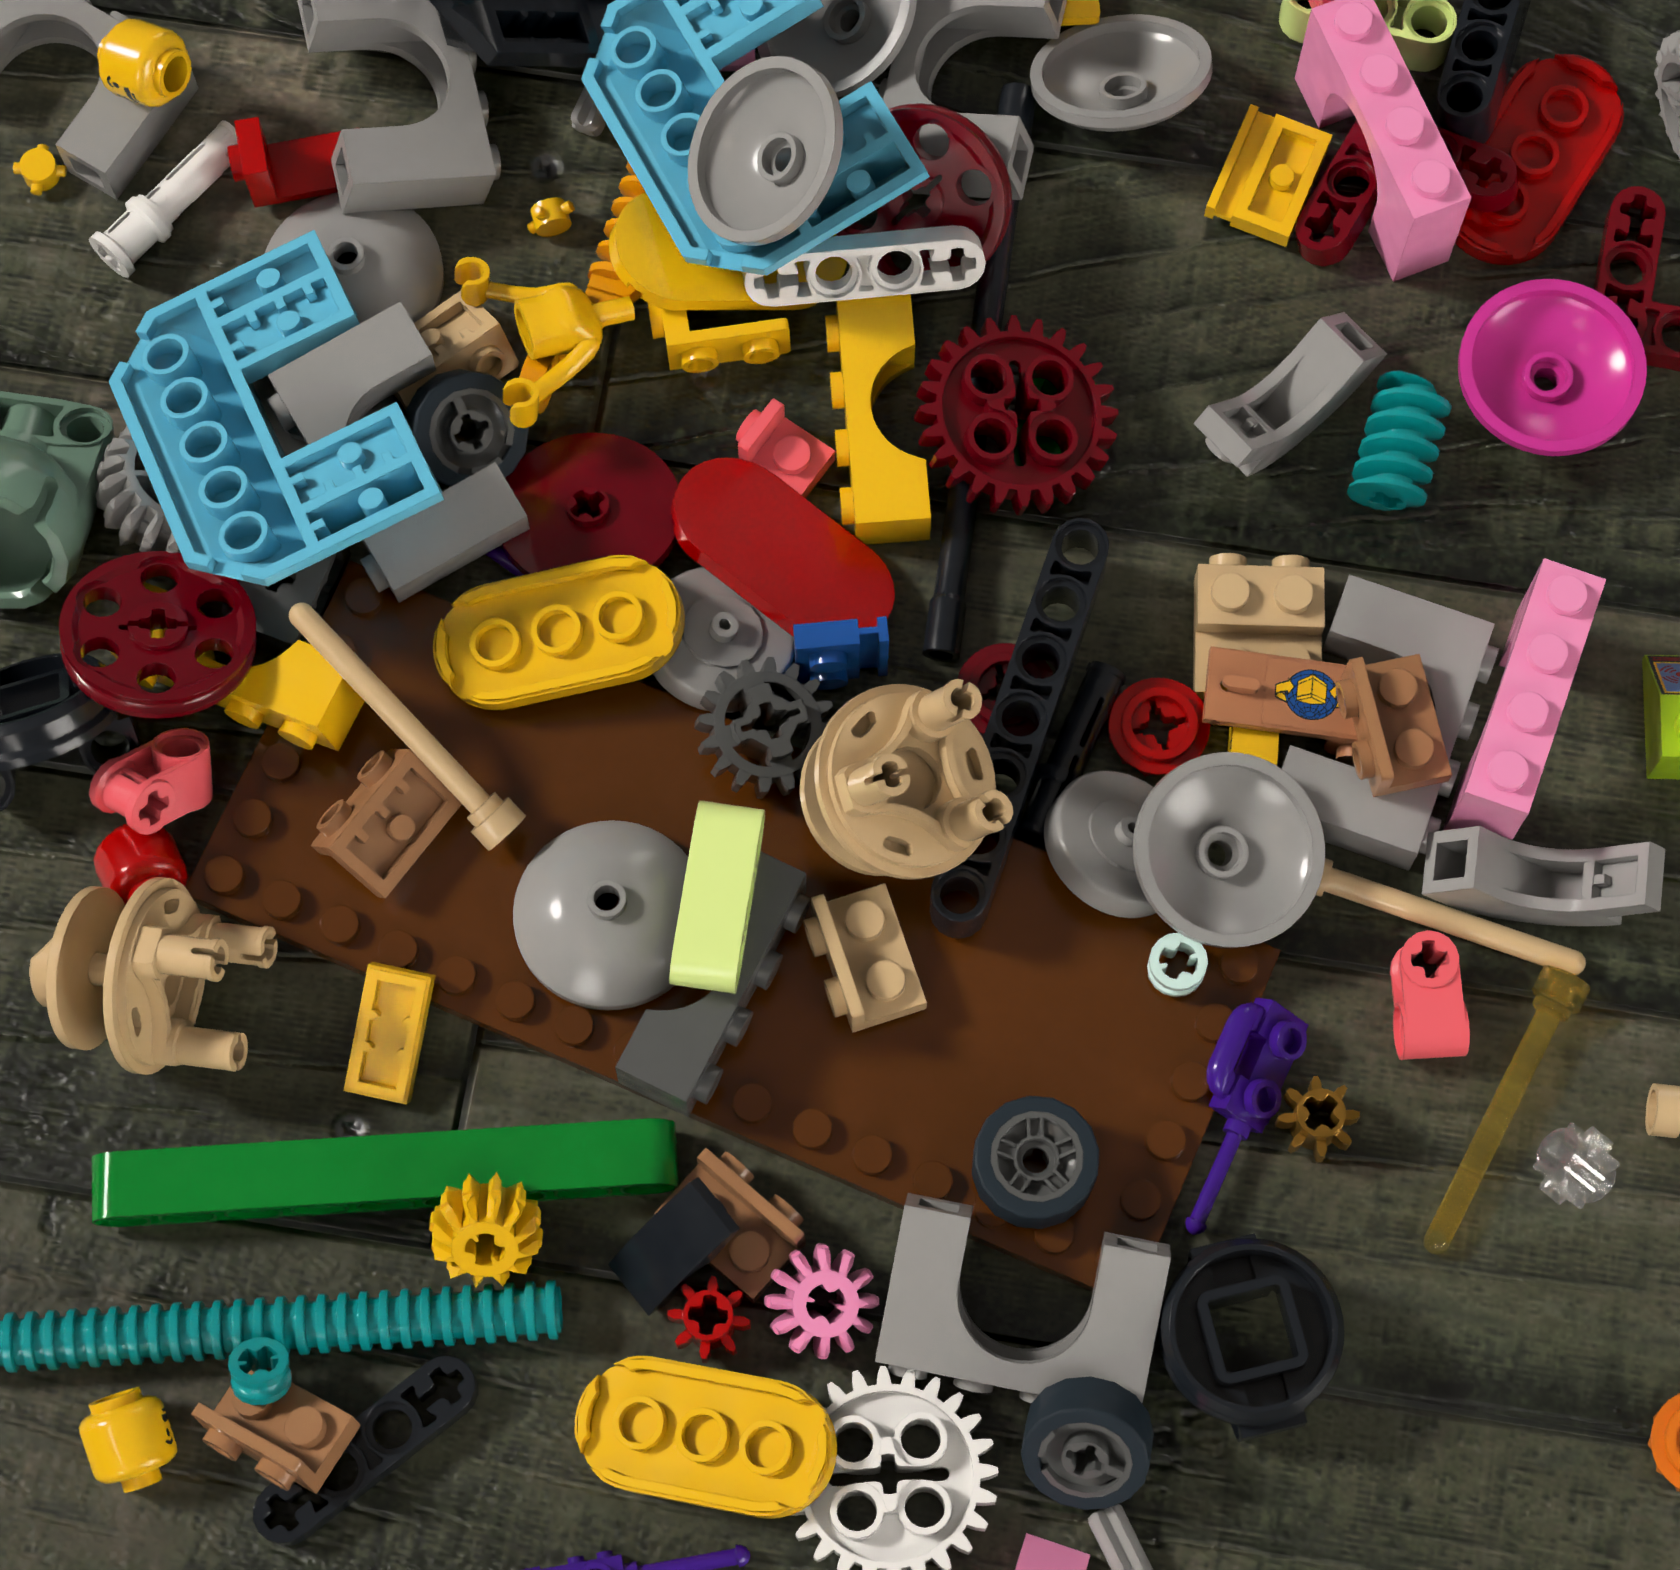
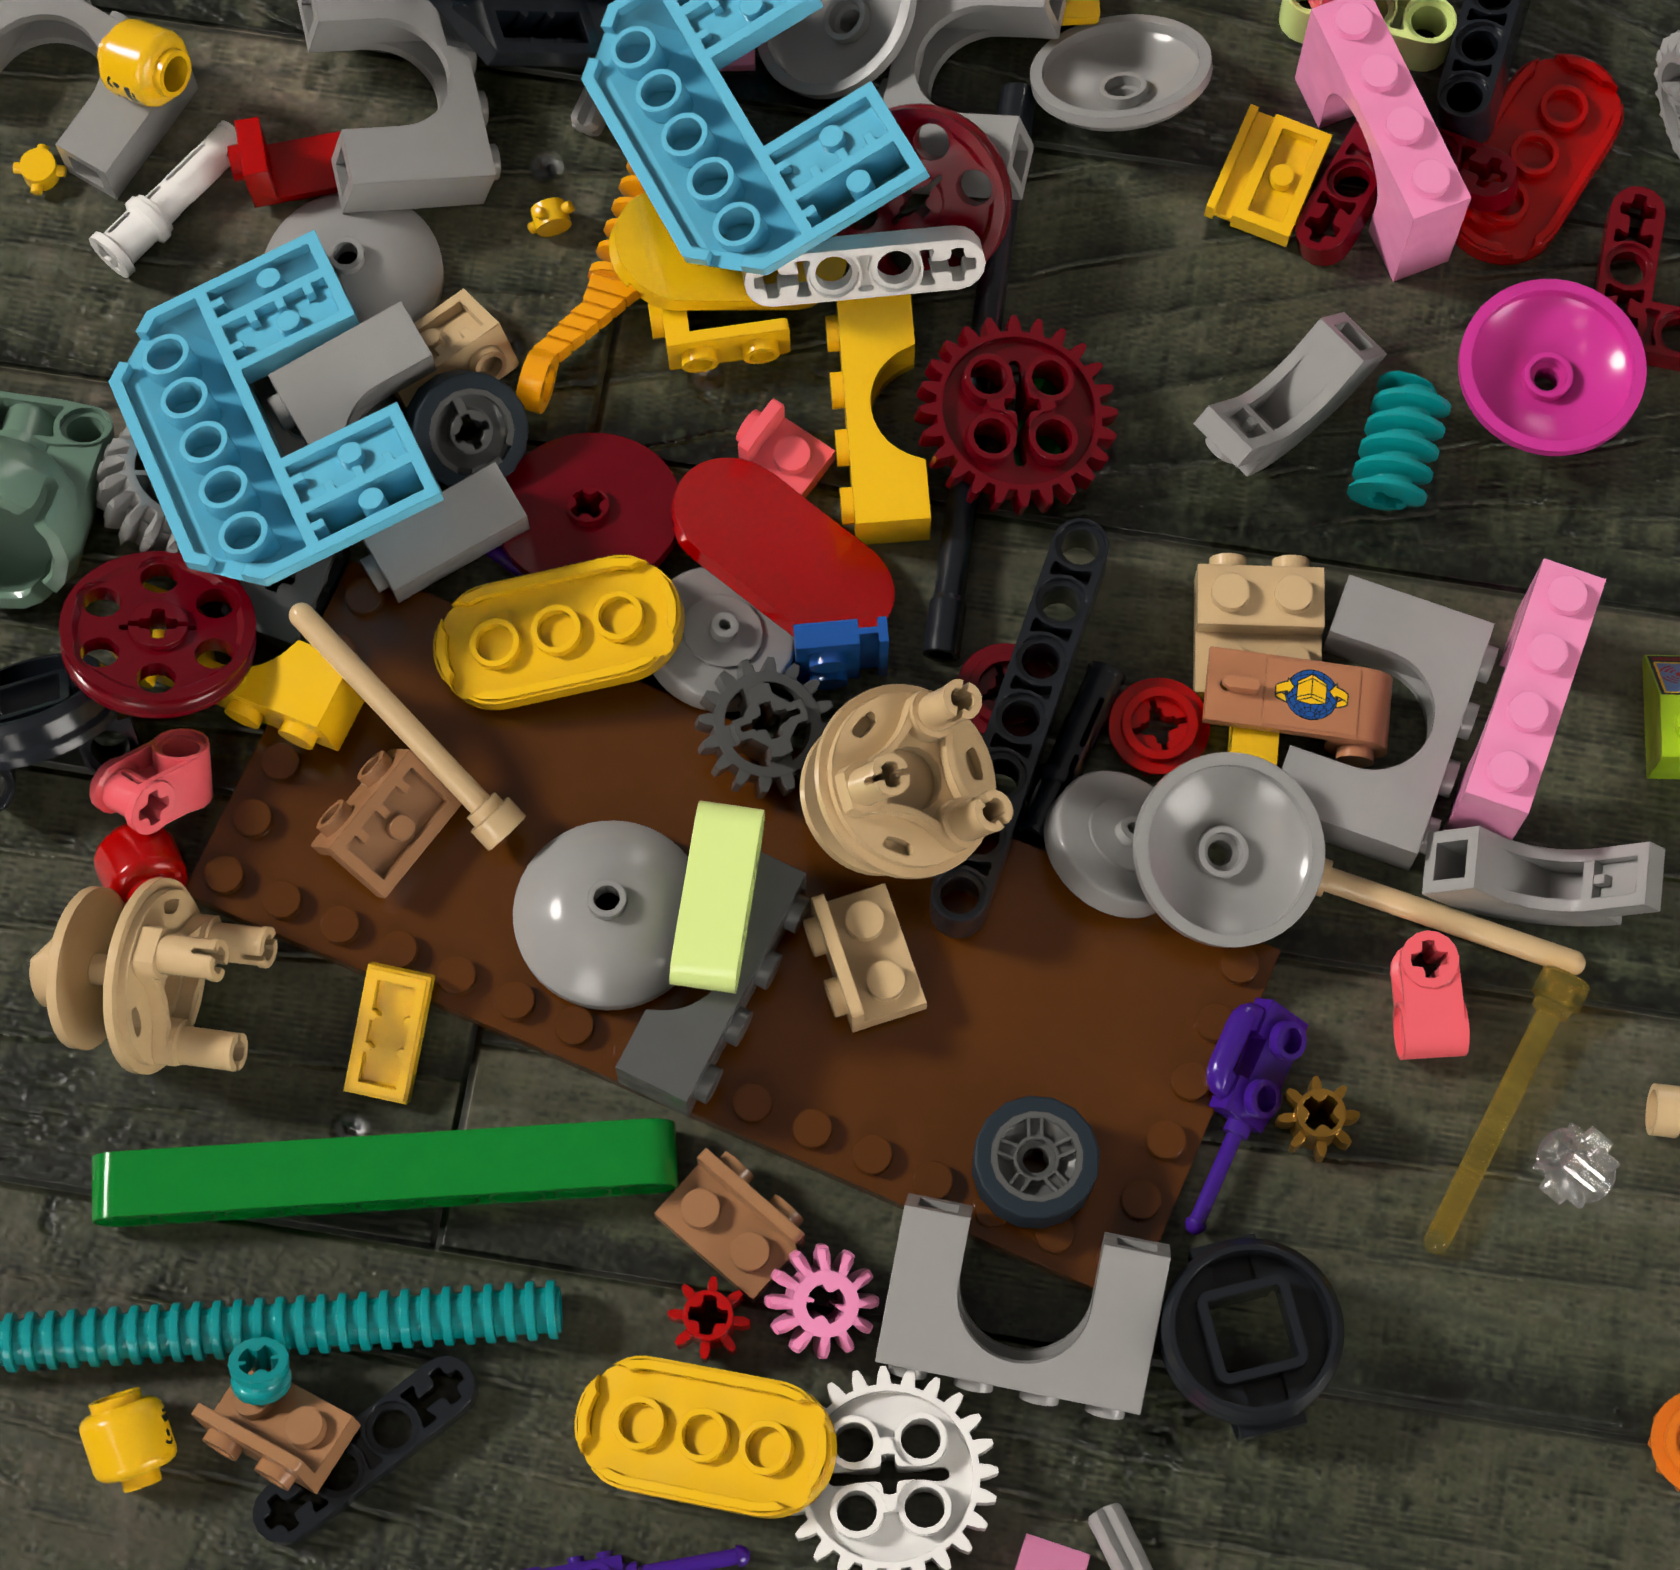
yellow gear [429,1172,543,1288] -> none
yellow piece [454,257,635,428] -> none
black slope [608,1177,740,1316] -> none
light grey dish [688,56,843,246] -> none
black wheel [1021,1376,1154,1510] -> none
light aqua bush [1147,933,1208,997] -> none
medium nougat bracket [1336,654,1452,797] -> none

